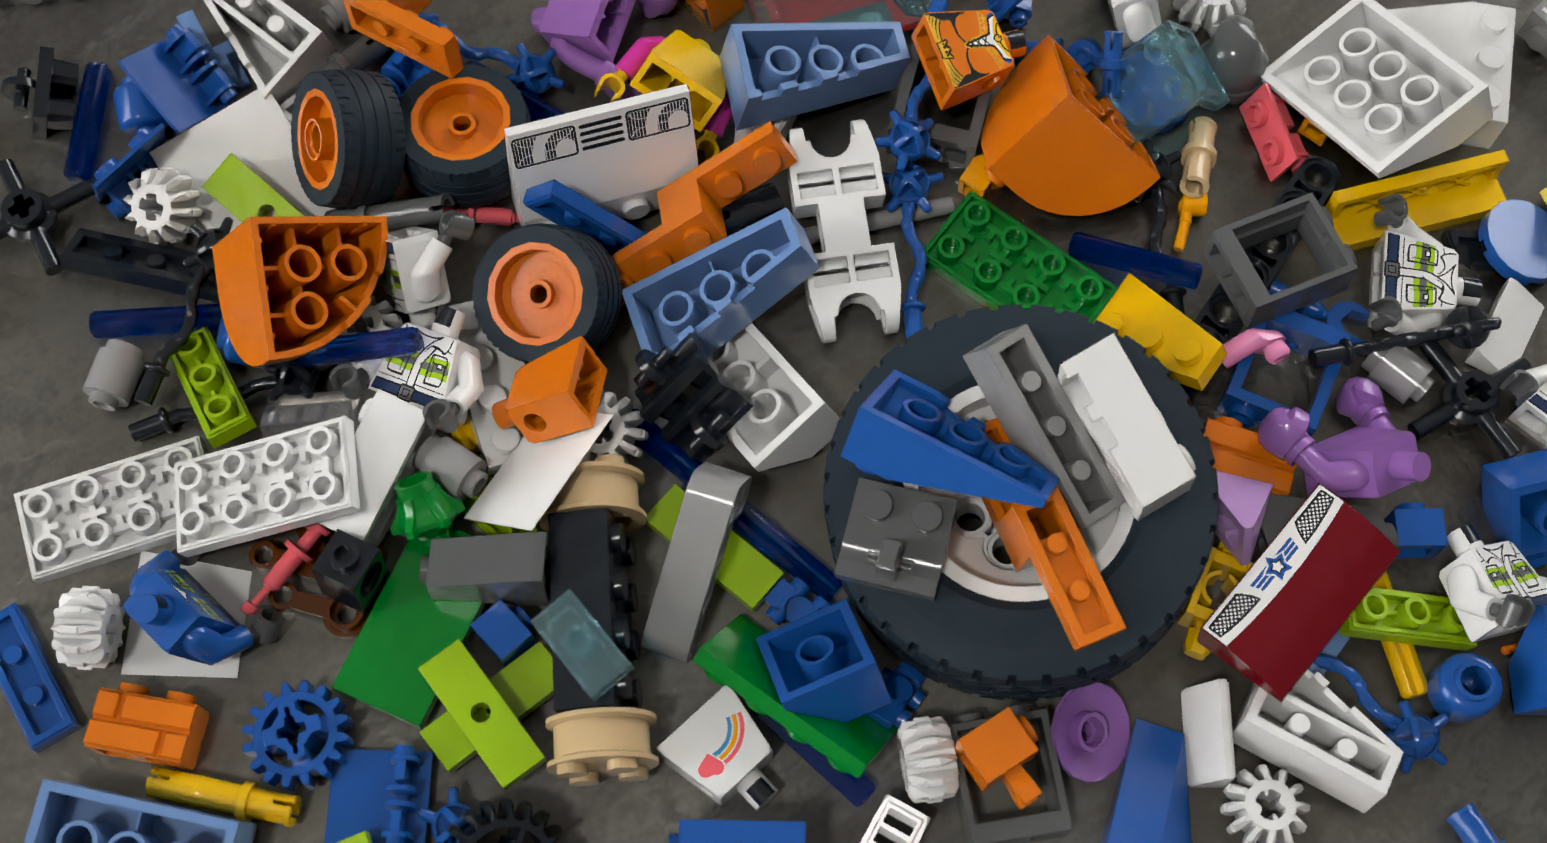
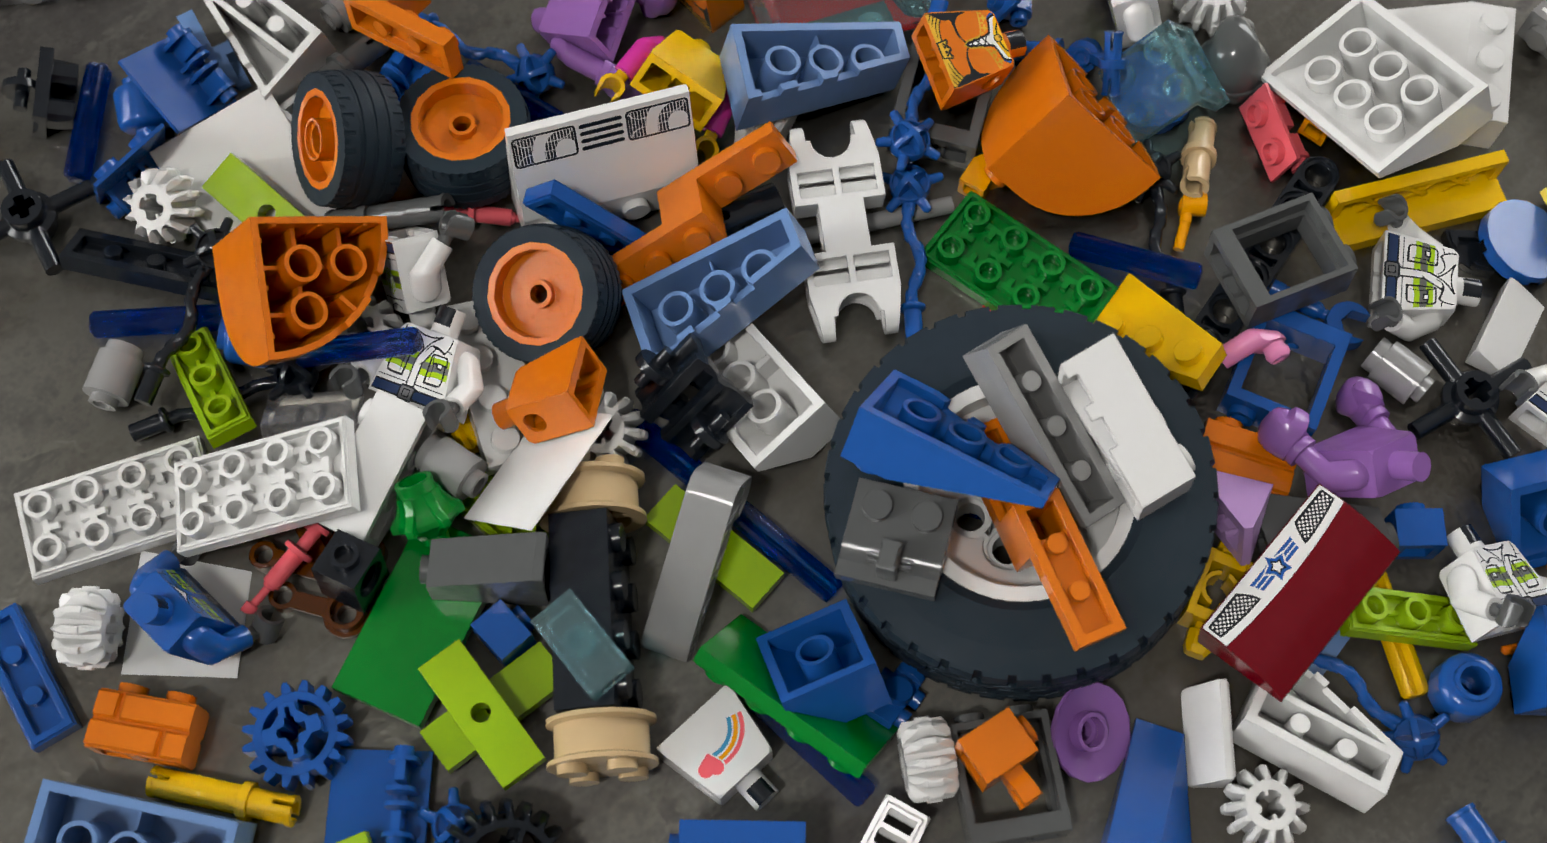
blue piece [764,577,830,626] -> none
black piece [1308,306,1502,368] -> none

